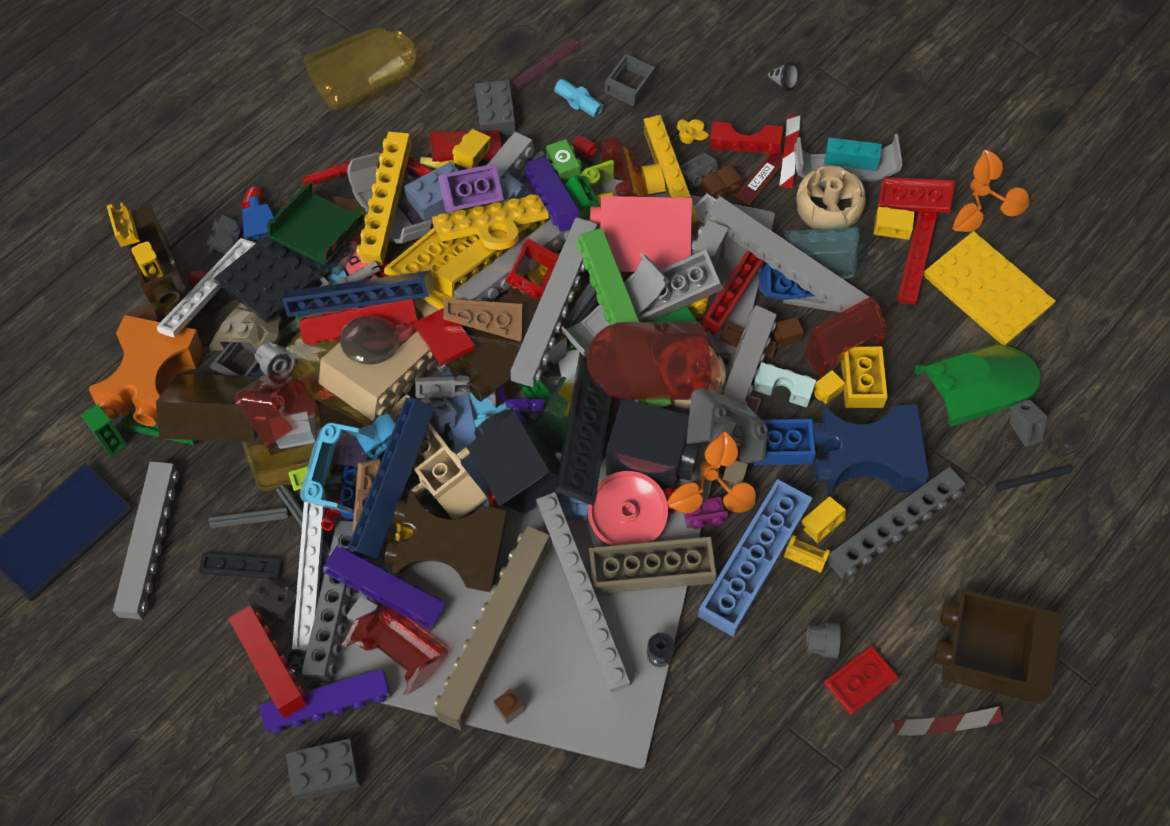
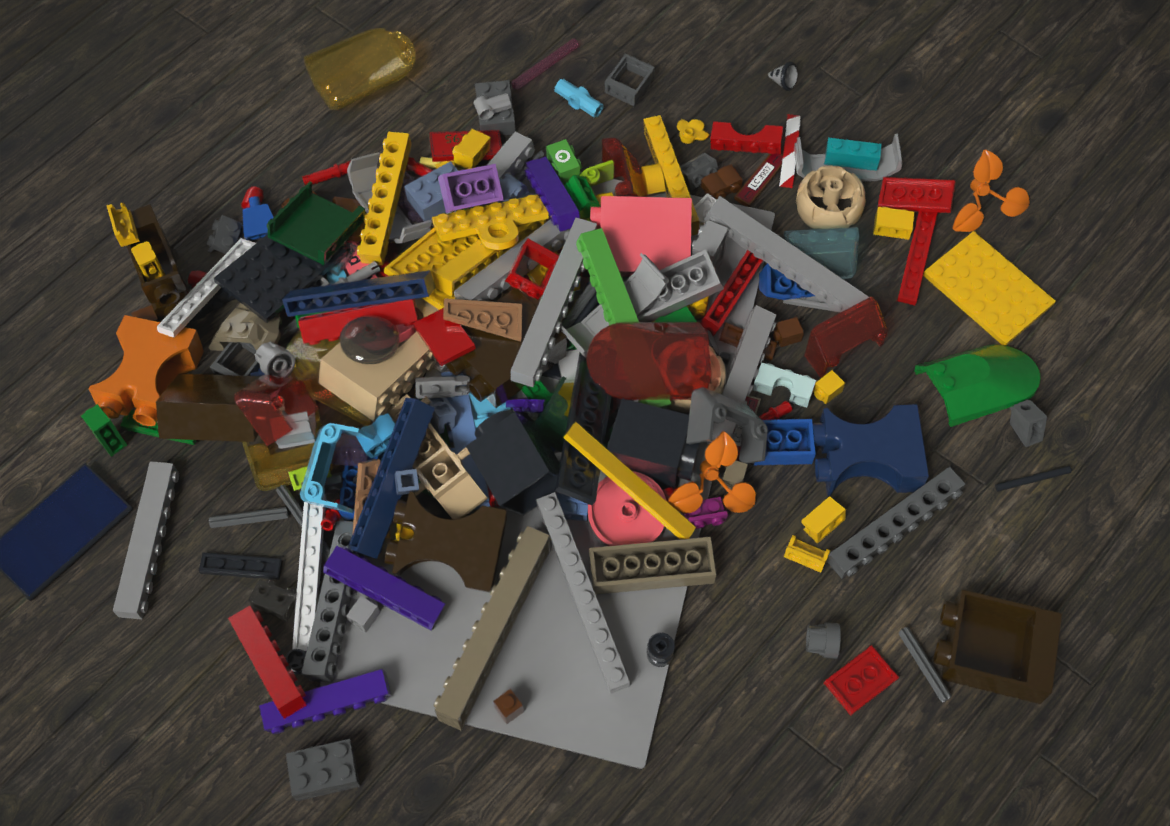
clear red windscreen [342,606,448,696] -> none
red brick [572,136,599,160] -> none
medium blue brick [698,479,812,637] -> none
yellow brick [841,347,887,408] -> none
clear smoke sticker [893,706,1003,735] -> none
none -> sand blue brick [394,469,419,495]
none -> light grey piece [474,93,511,120]
none -> yellow tile [563,422,696,540]
none -> red axle [759,401,792,420]
none -> dark grey axle [899,627,952,702]

